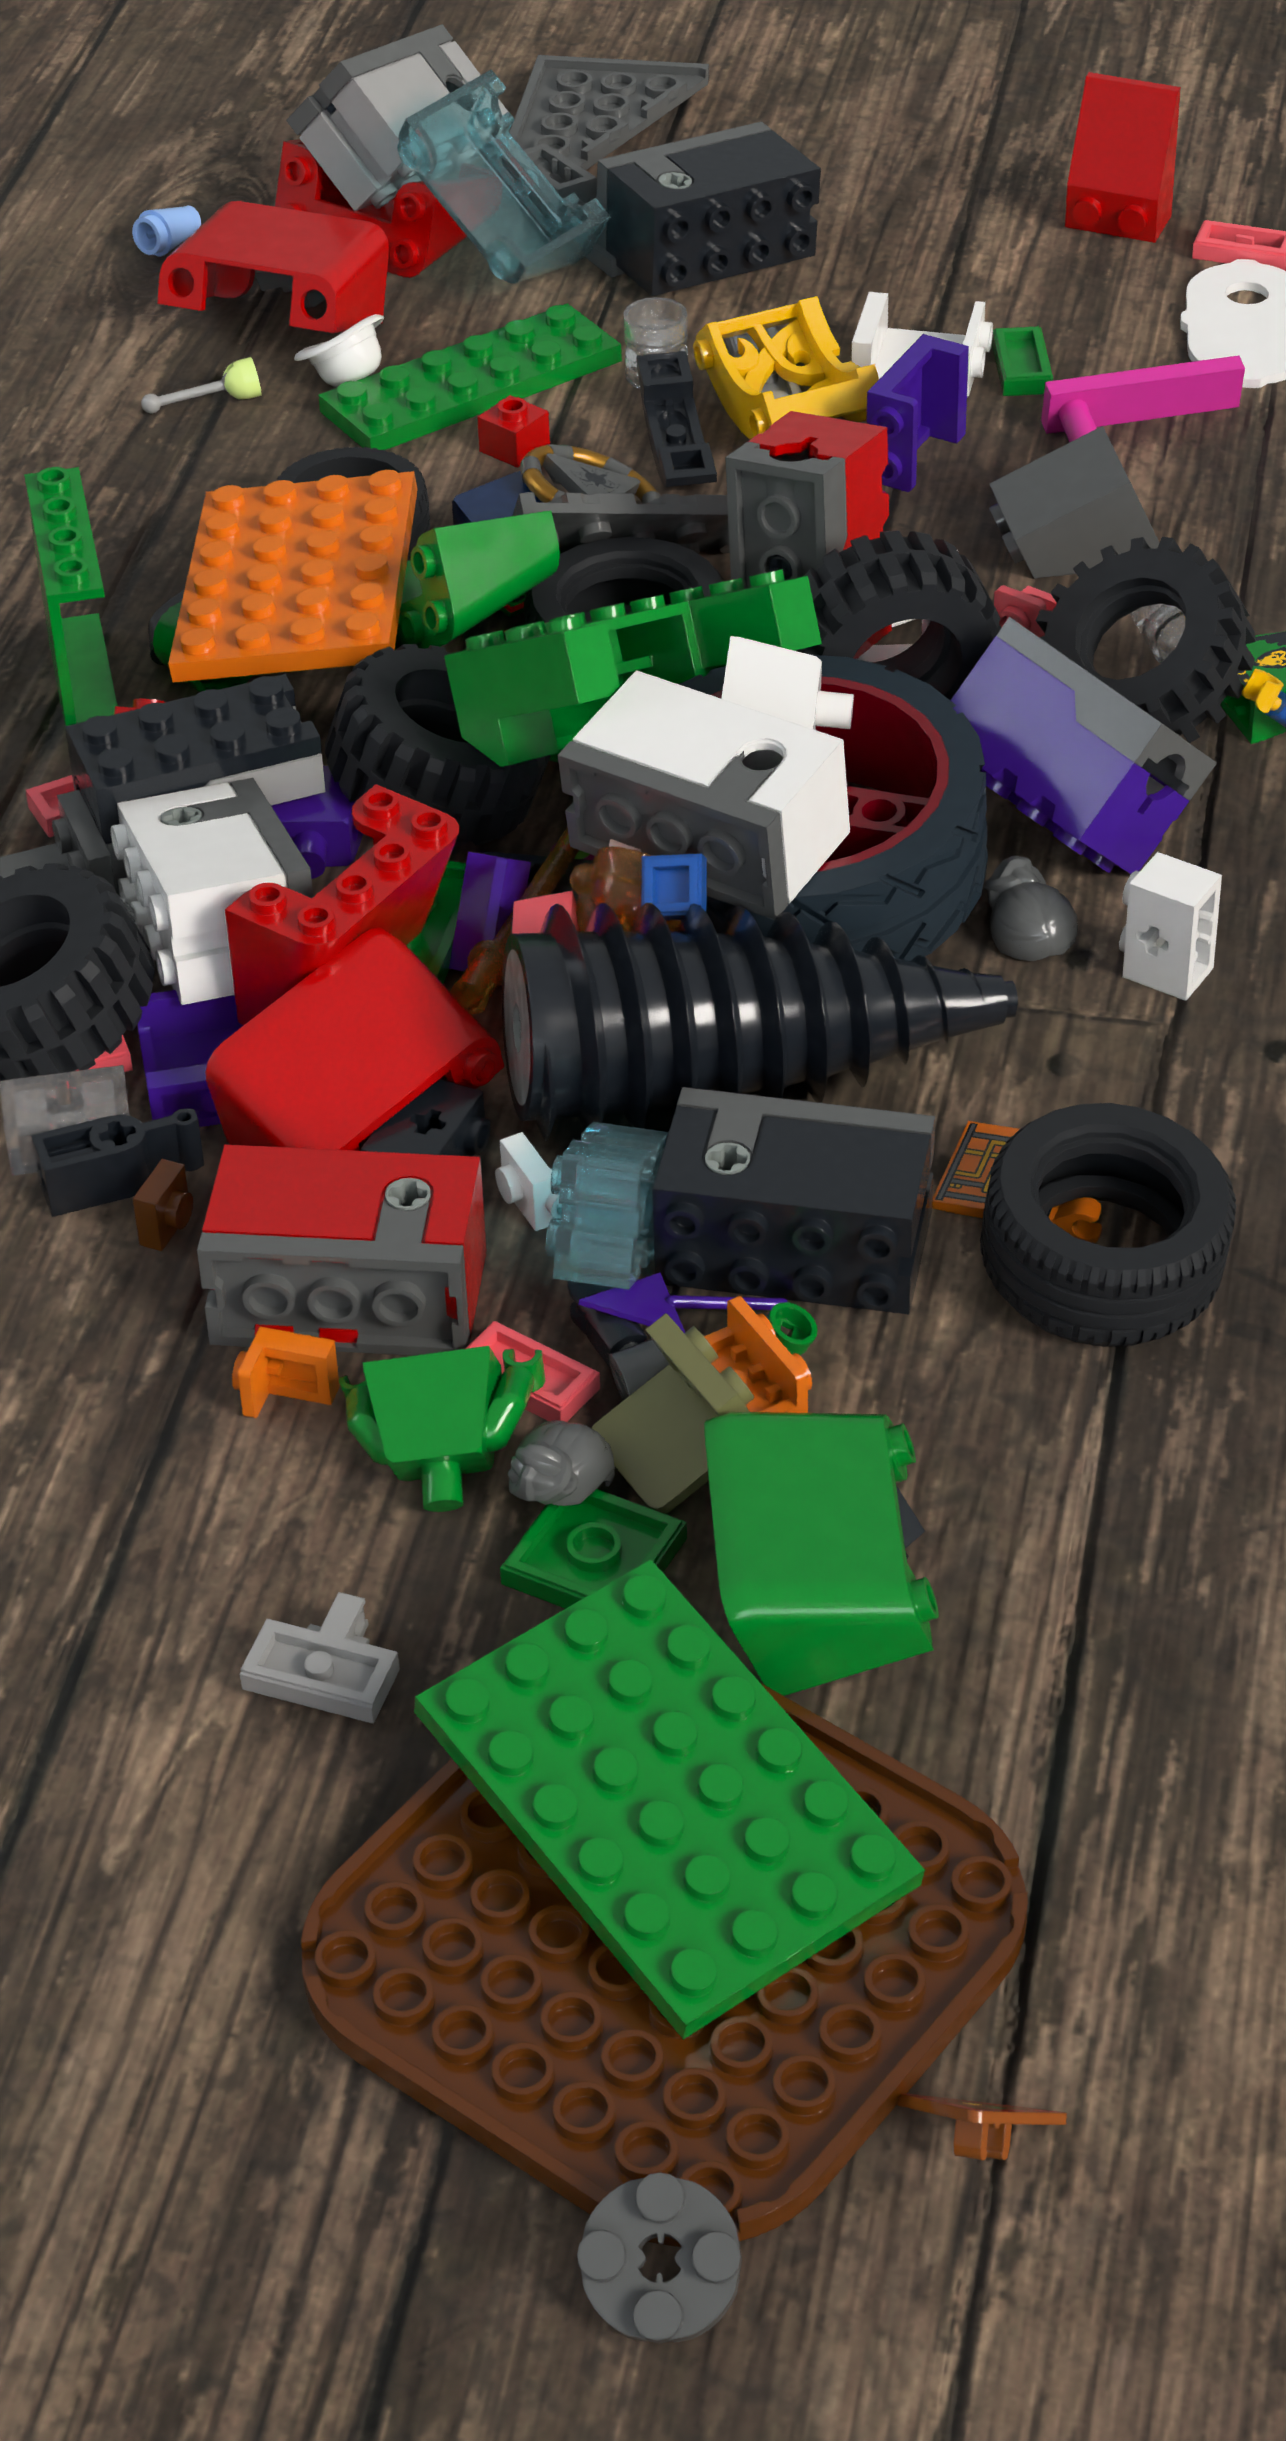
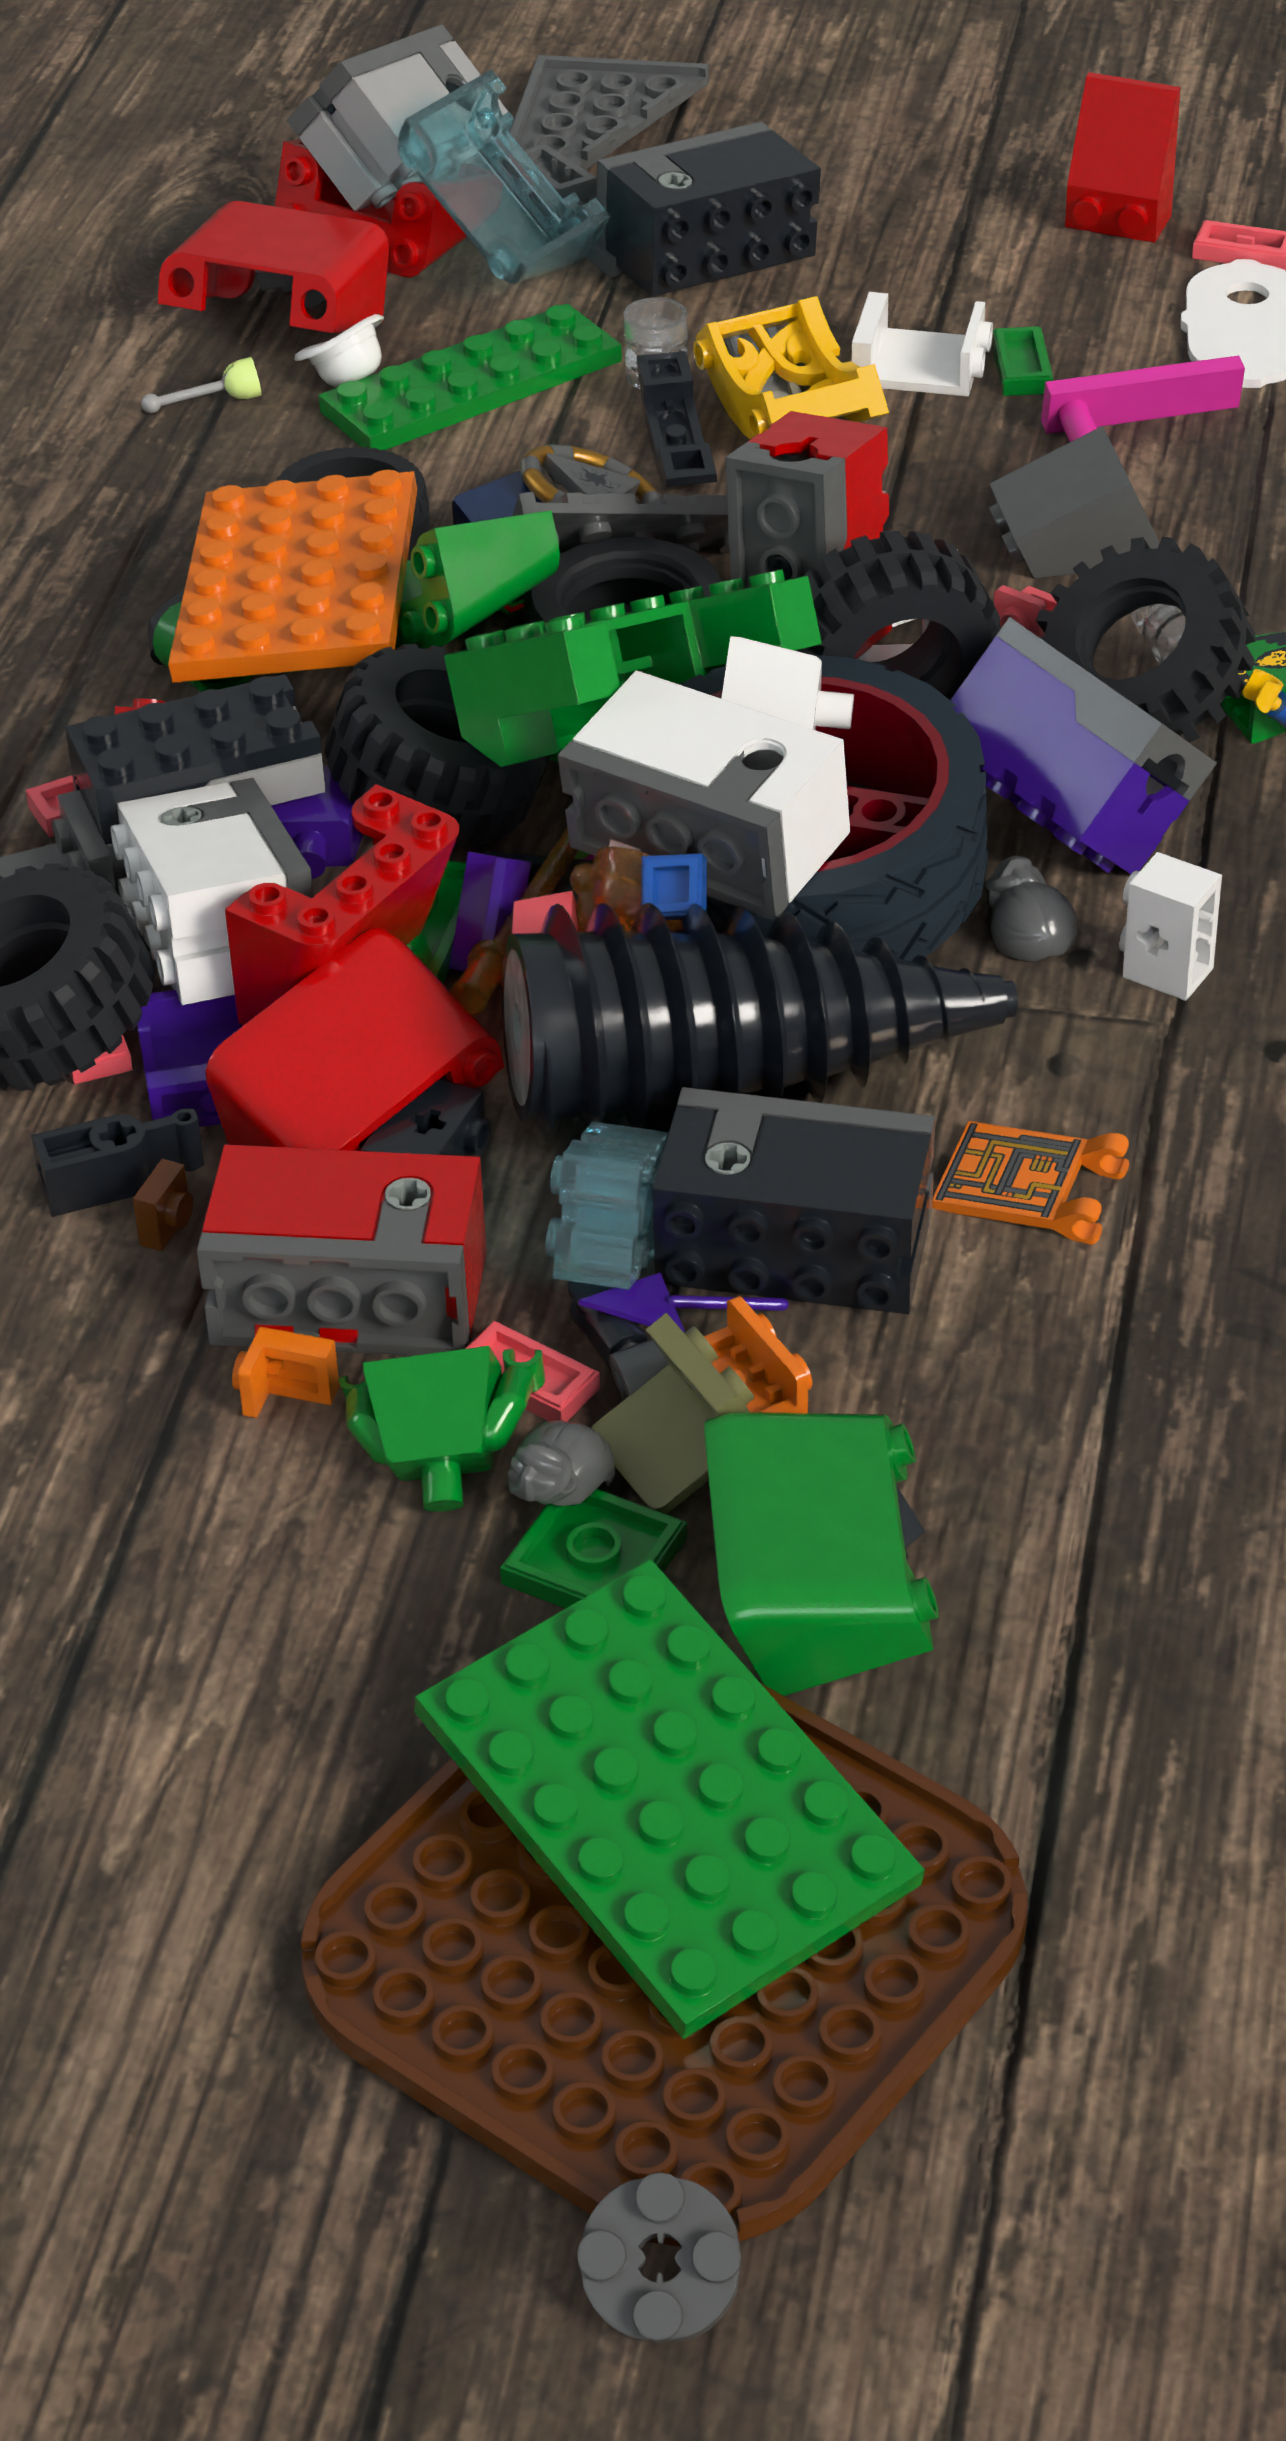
clear brick [0,1065,131,1176] -> none
green panel [24,467,117,731] -> none
light blue cone [132,205,201,257] -> none
light grey hinge [239,1592,400,1724] -> none
red plate [477,395,550,468] -> none
white bracket [495,1132,592,1231] -> none
green hinge [766,1302,818,1356] -> none
dark purple panel [867,334,969,492] -> none
dark orange piece [897,2093,1067,2160] -> none
black tyre [980,1103,1236,1347] -> none

